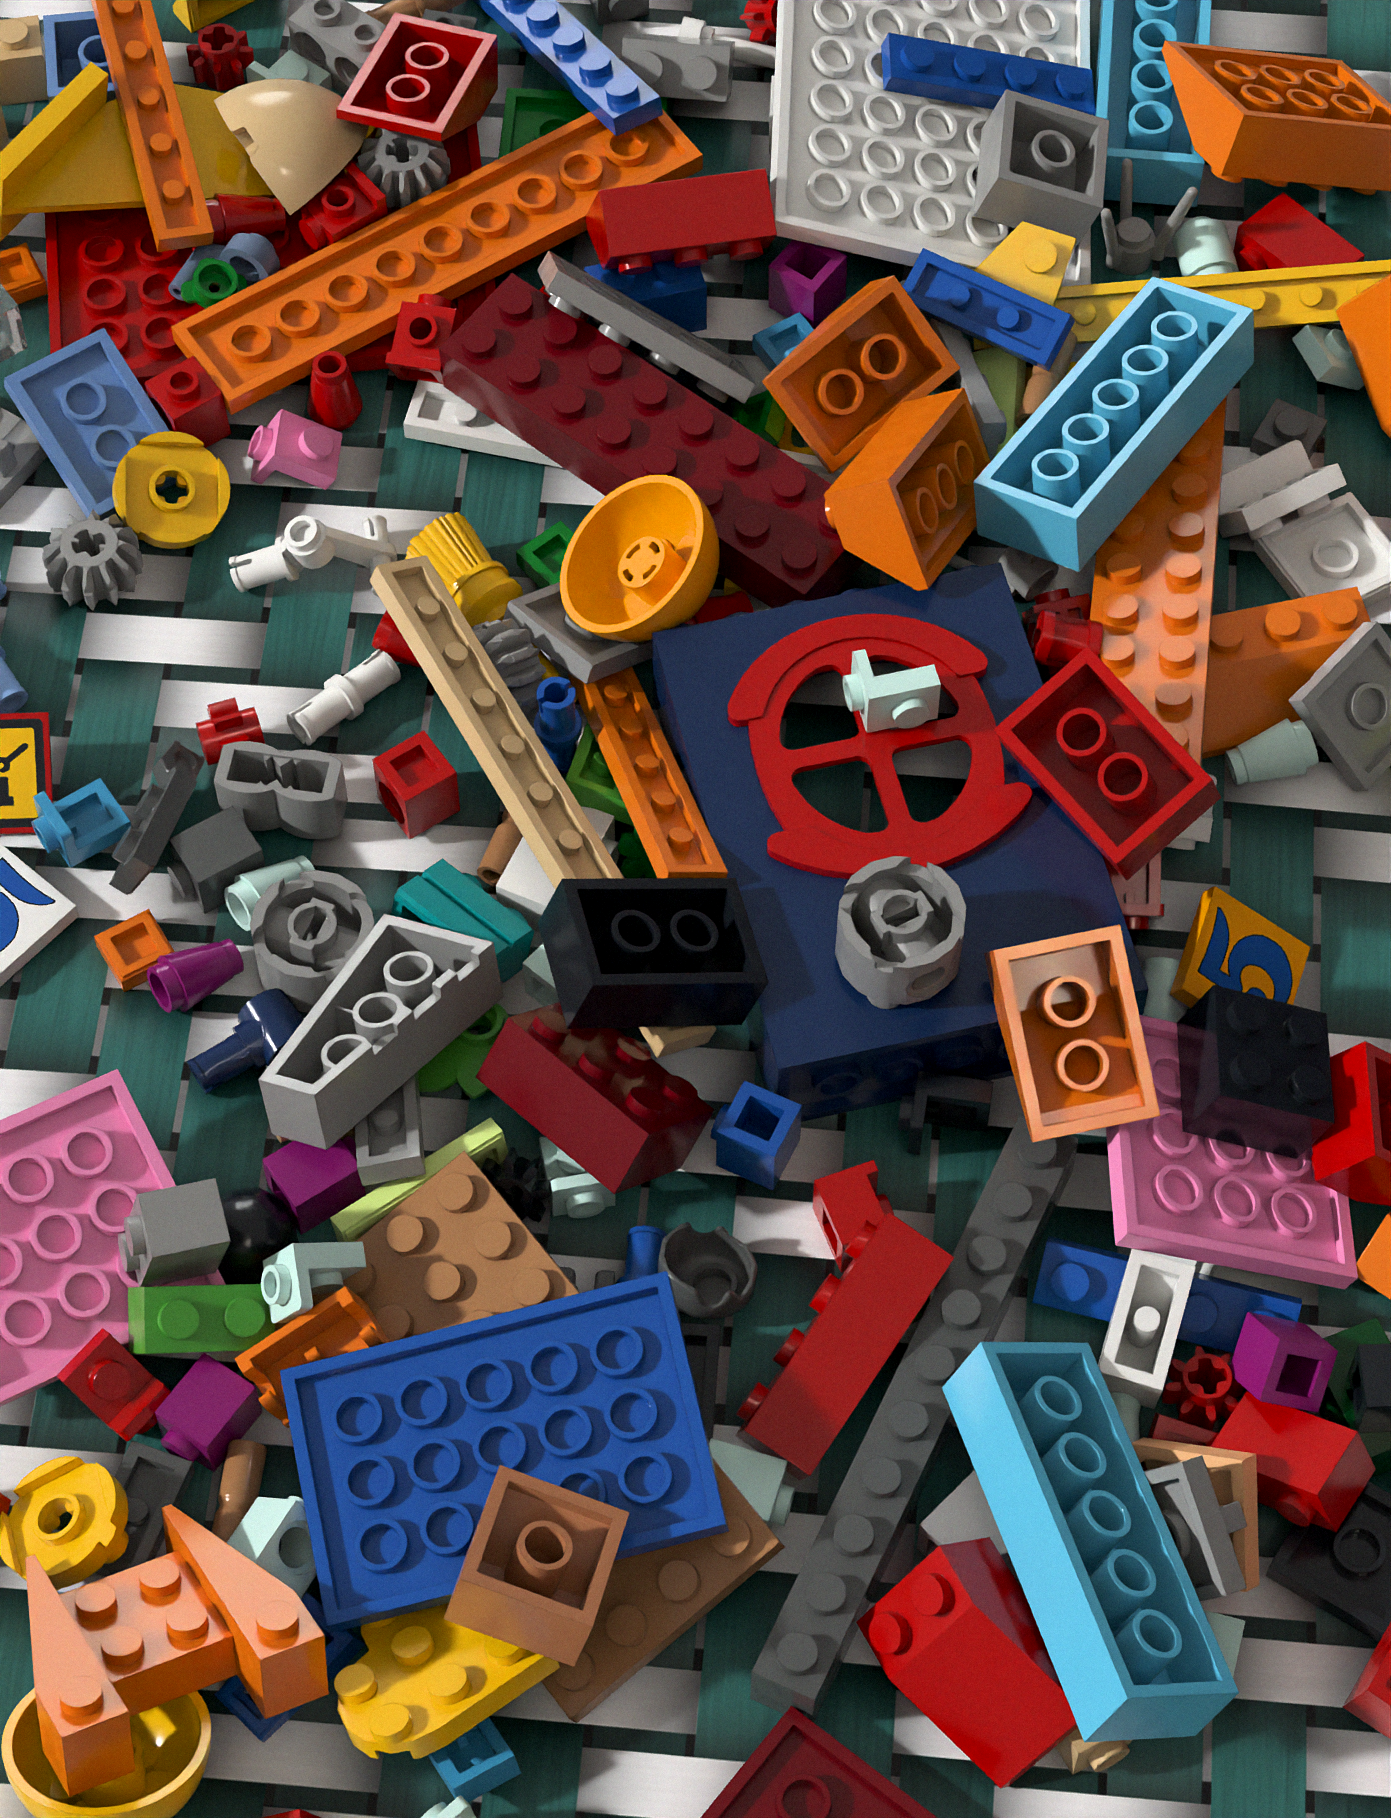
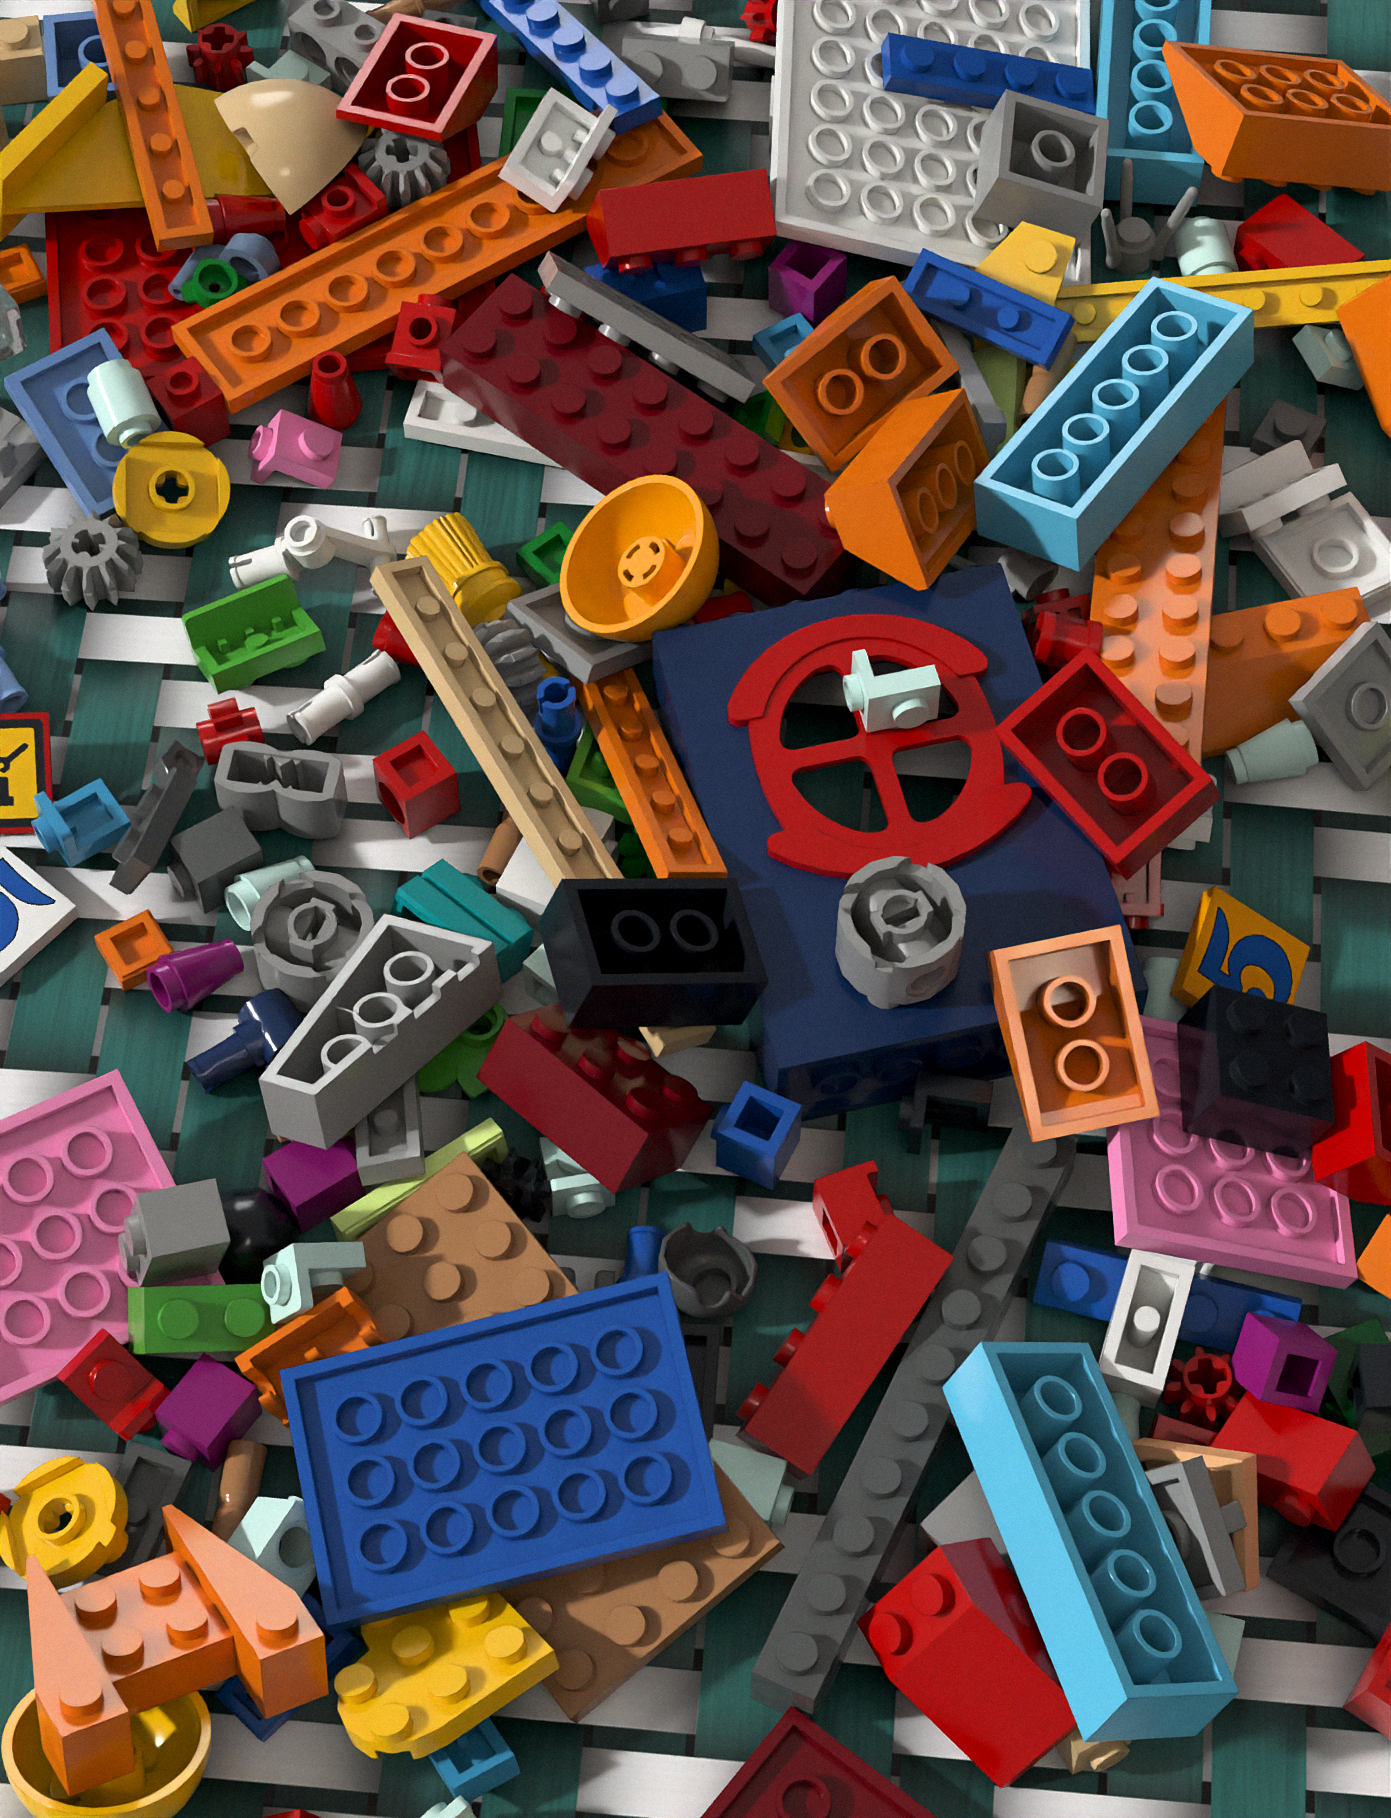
nougat slope [444,1465,630,1667] -> none
none -> light aqua brick [87,359,161,449]
none -> bright green bracket [181,573,326,695]
none -> white bracket [498,87,618,213]

